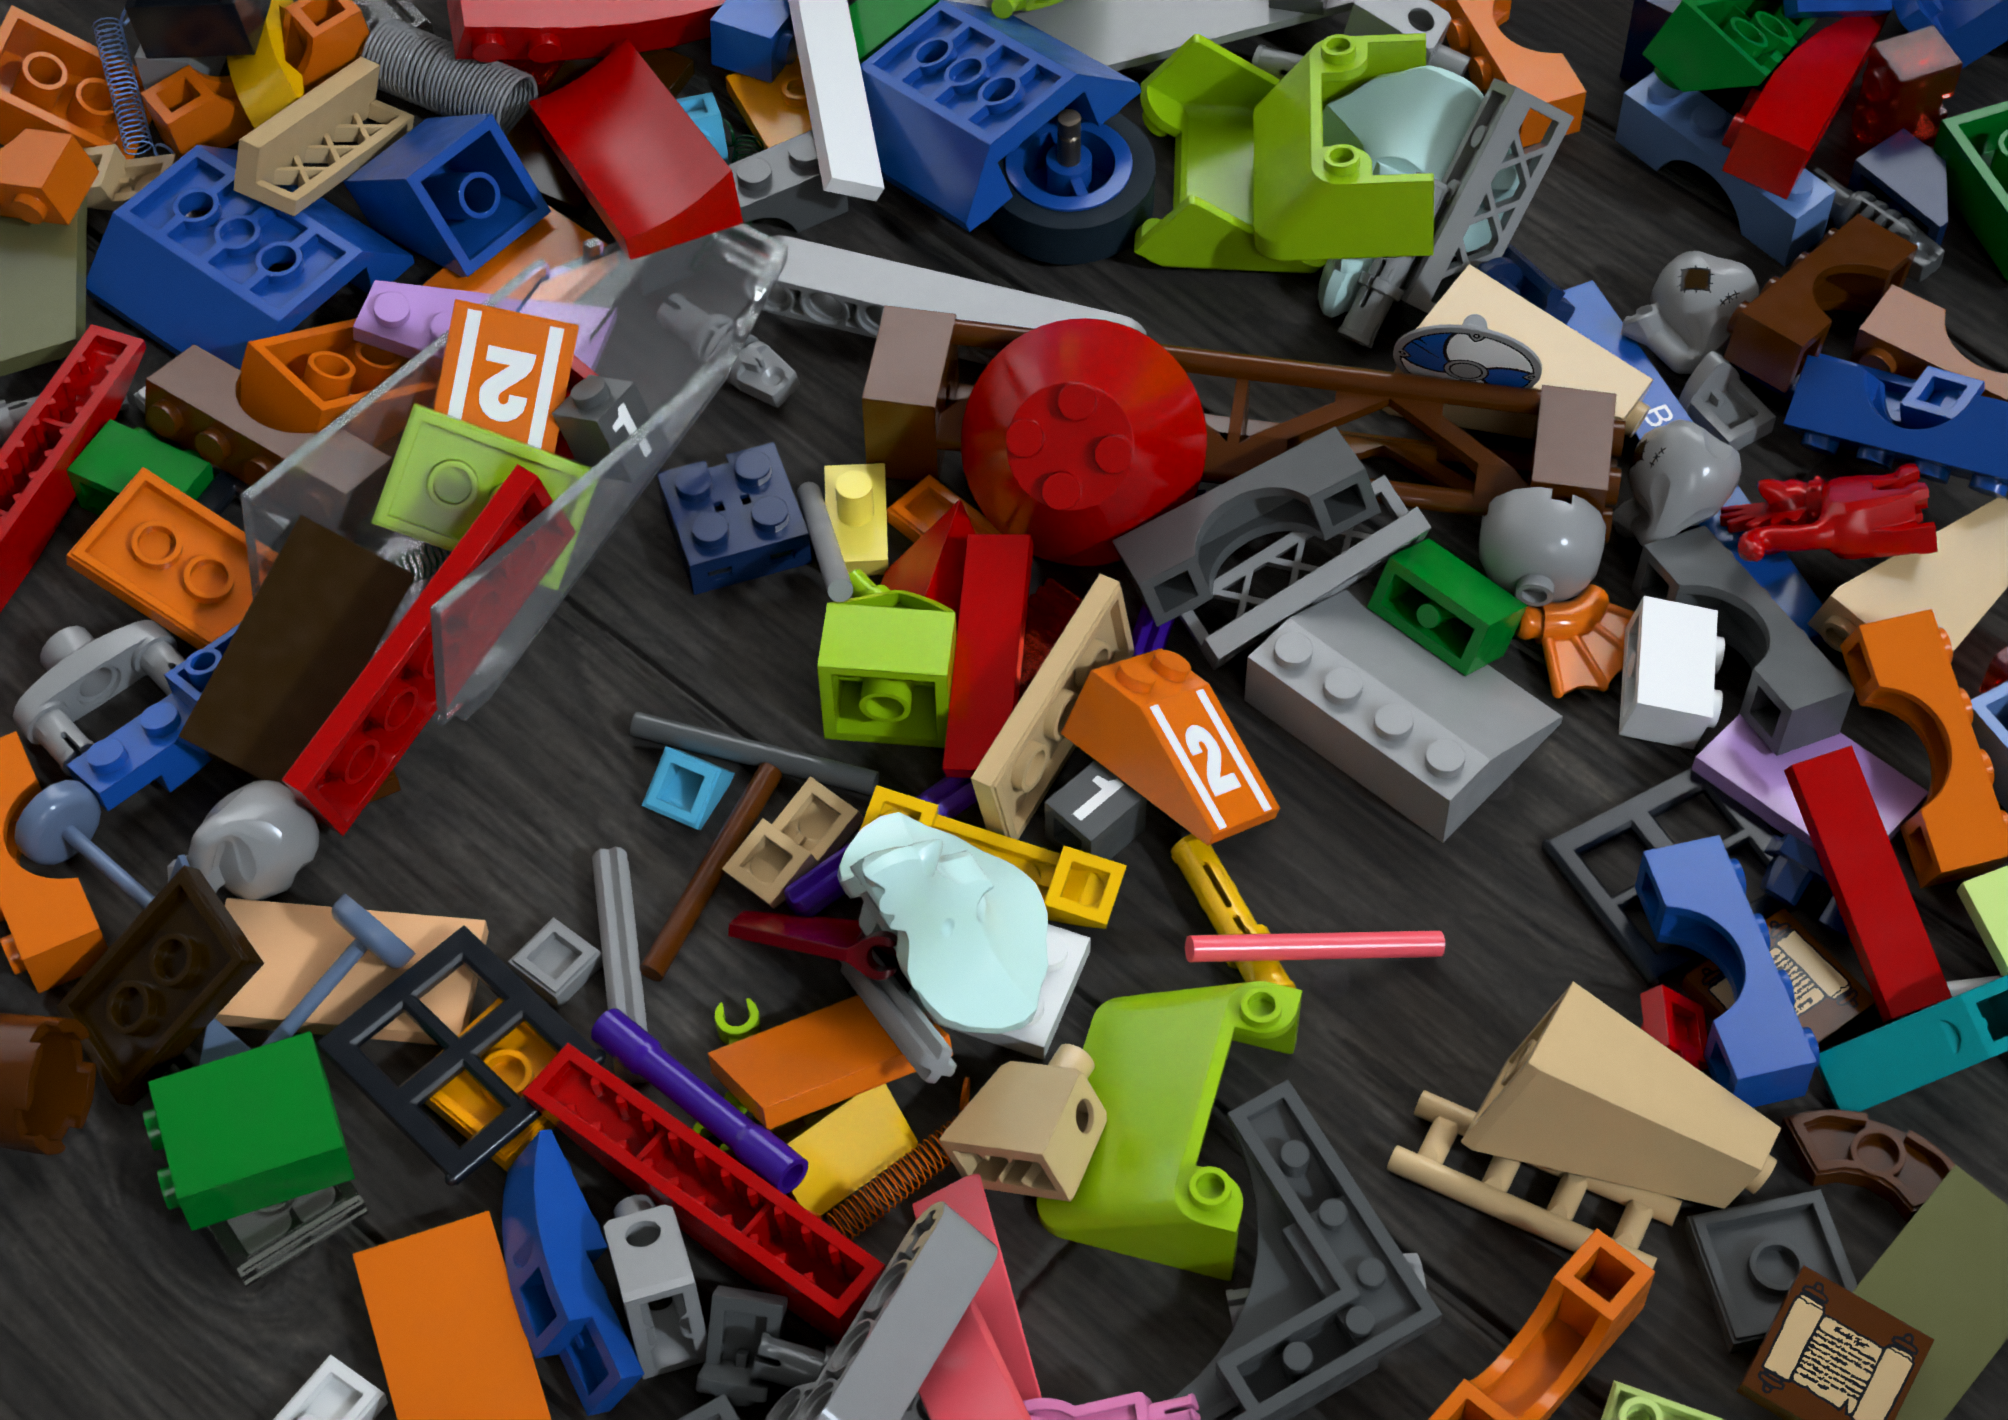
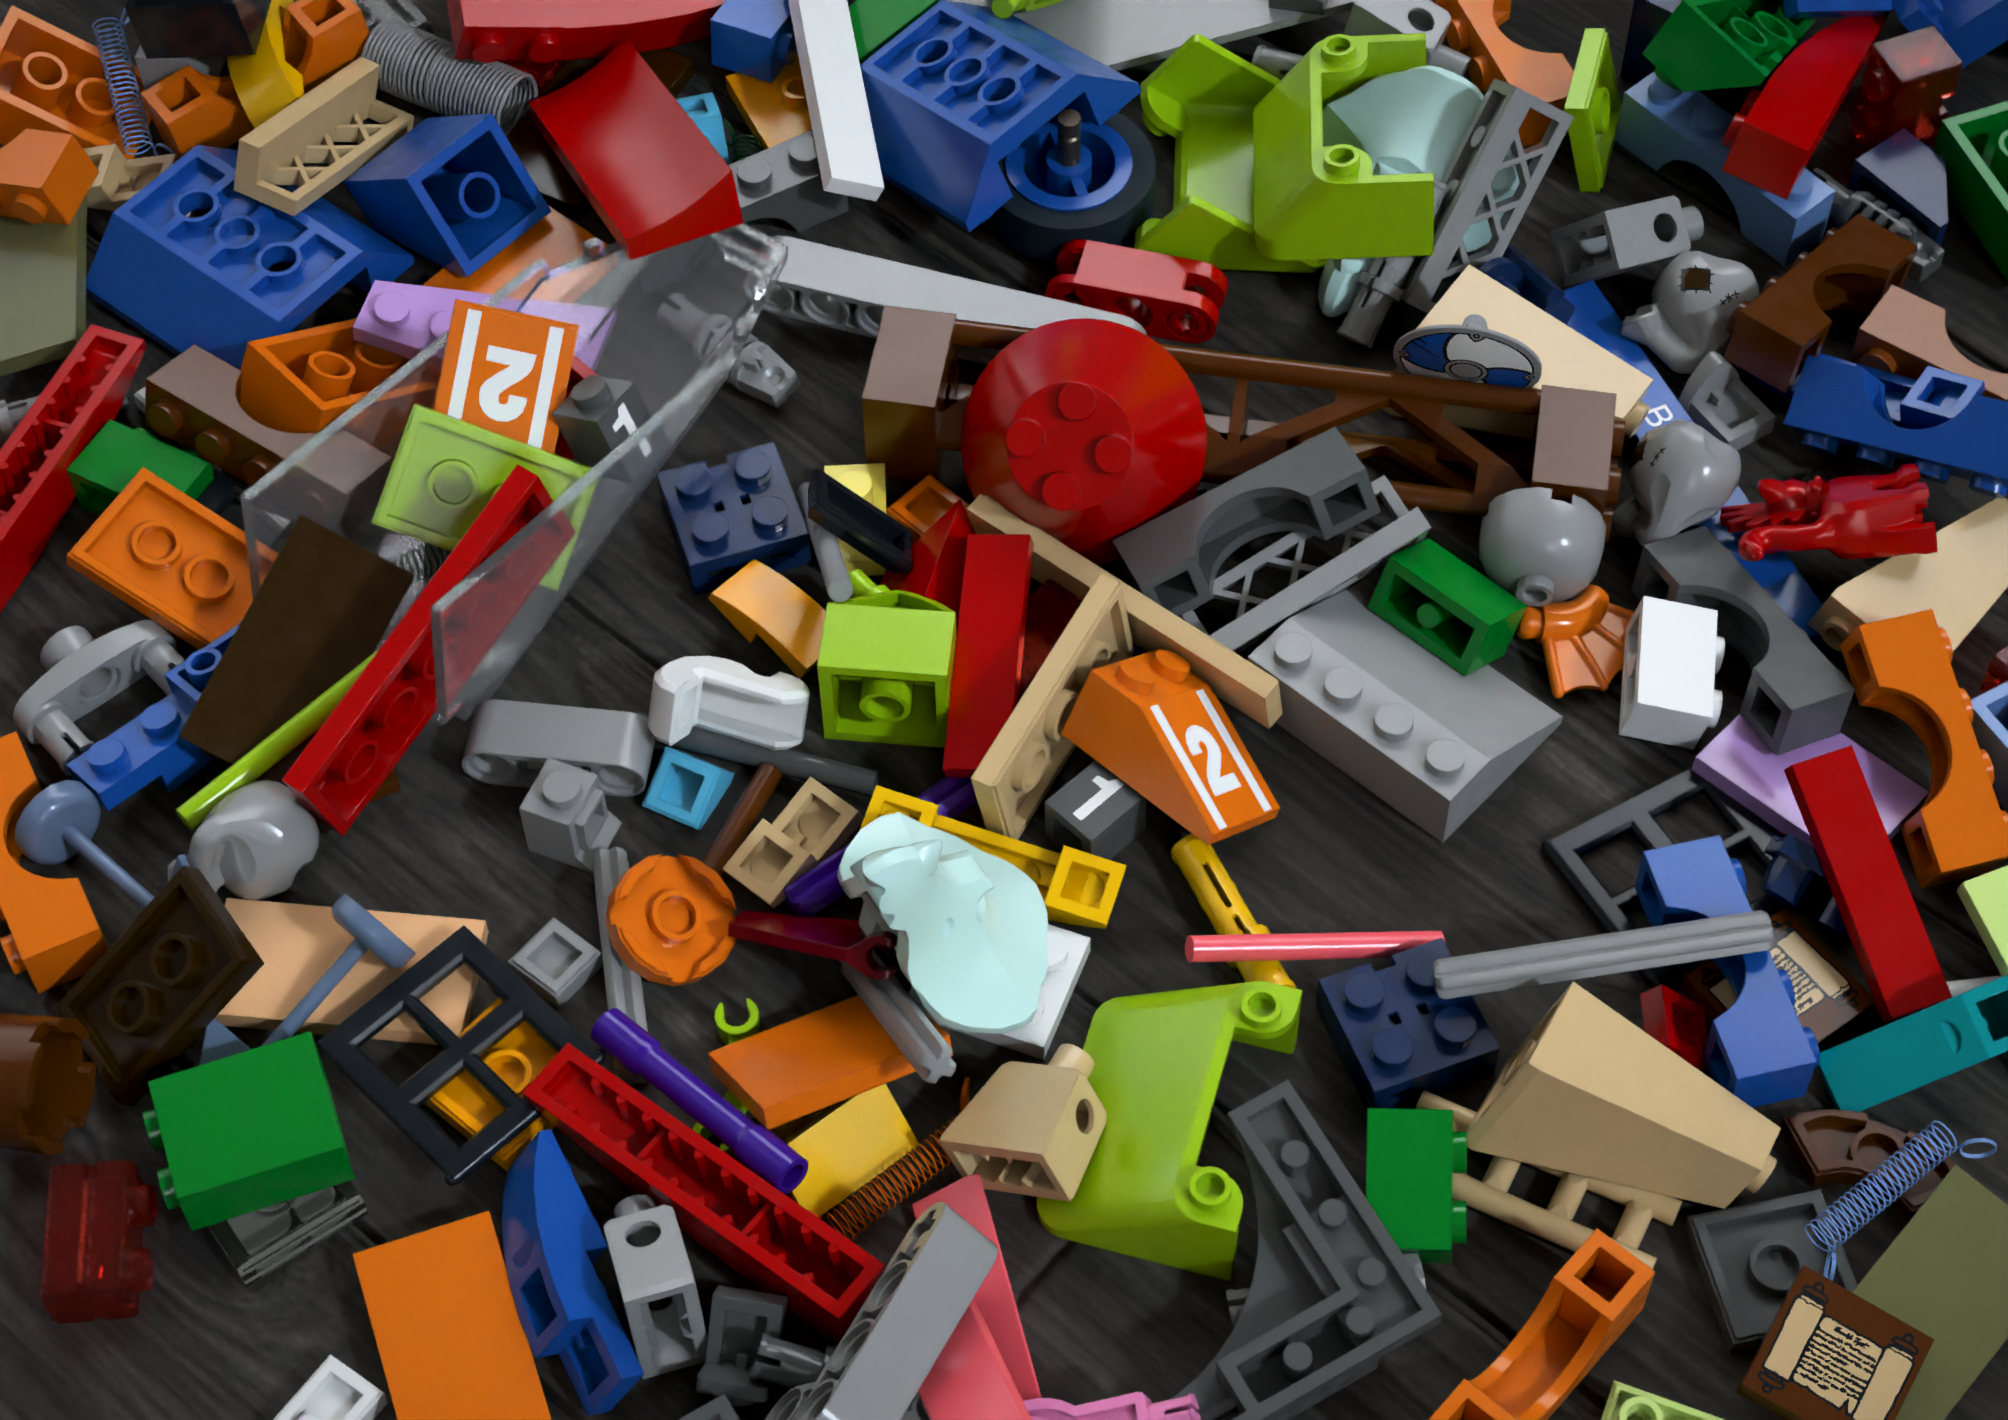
none -> clear red brick [40,1159,157,1324]
none -> lime bar [175,649,379,830]
none -> light grey beam [462,699,656,797]
none -> light grey window [519,757,622,873]
none -> orange tile [605,854,736,987]
none -> white animal [647,656,810,750]
none -> light orange slope [708,559,826,679]
none -> black tile [807,468,913,574]
none -> tan tile [967,494,1283,729]
none -> red piece [1044,239,1229,344]
none -> dark blue piece [1315,938,1500,1110]
none -> green brick [1366,1108,1467,1264]
none -> light grey axle [1432,910,1774,999]
none -> light grey torso [1550,195,1704,288]
none -> lime tile [1564,28,1621,192]
none -> light blue piece [1805,1120,1997,1281]

